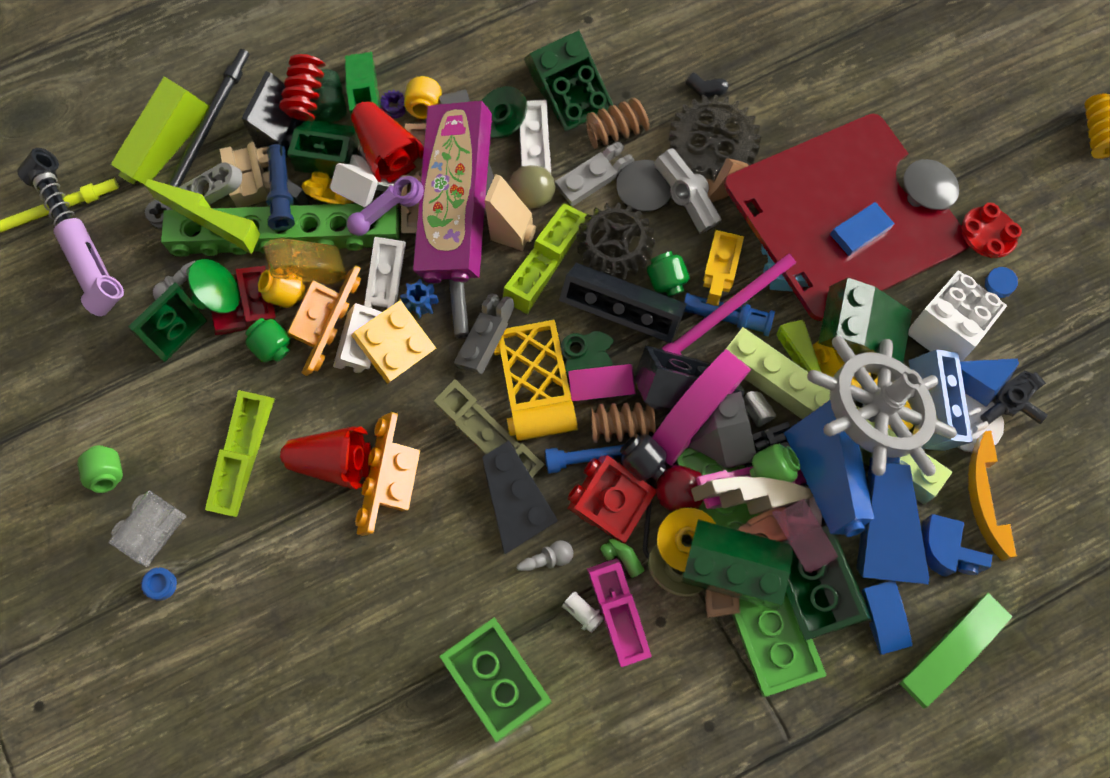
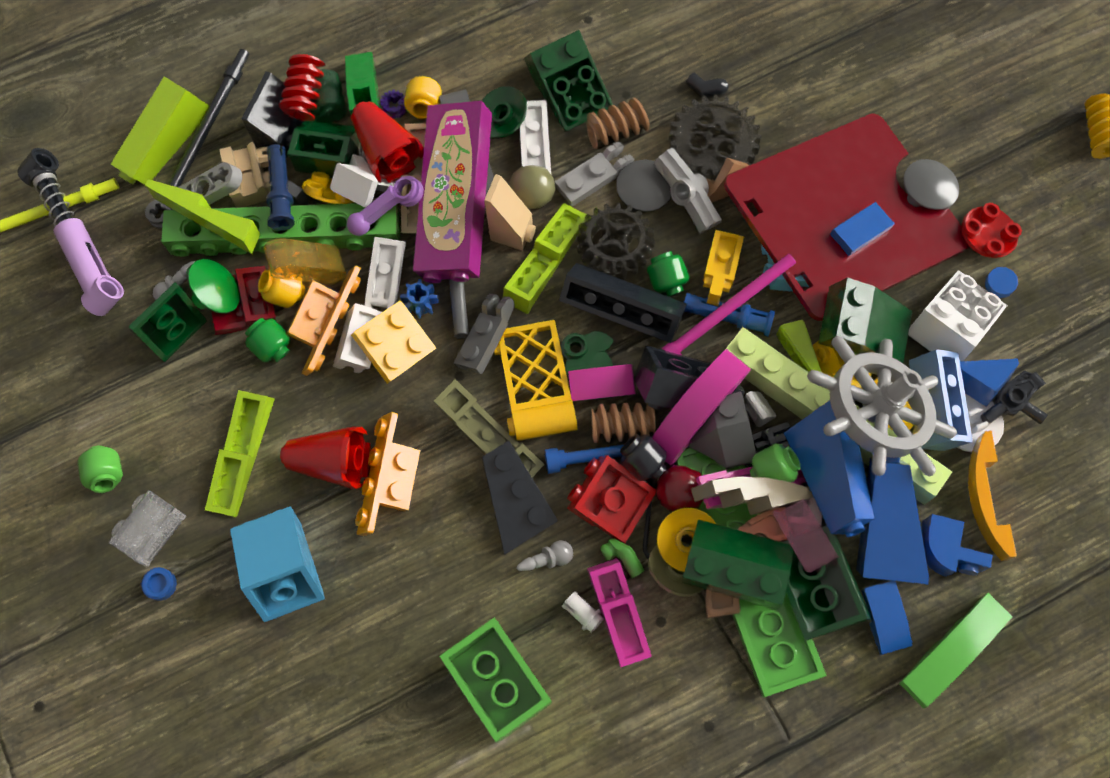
none -> dark azure slope [230,506,325,622]

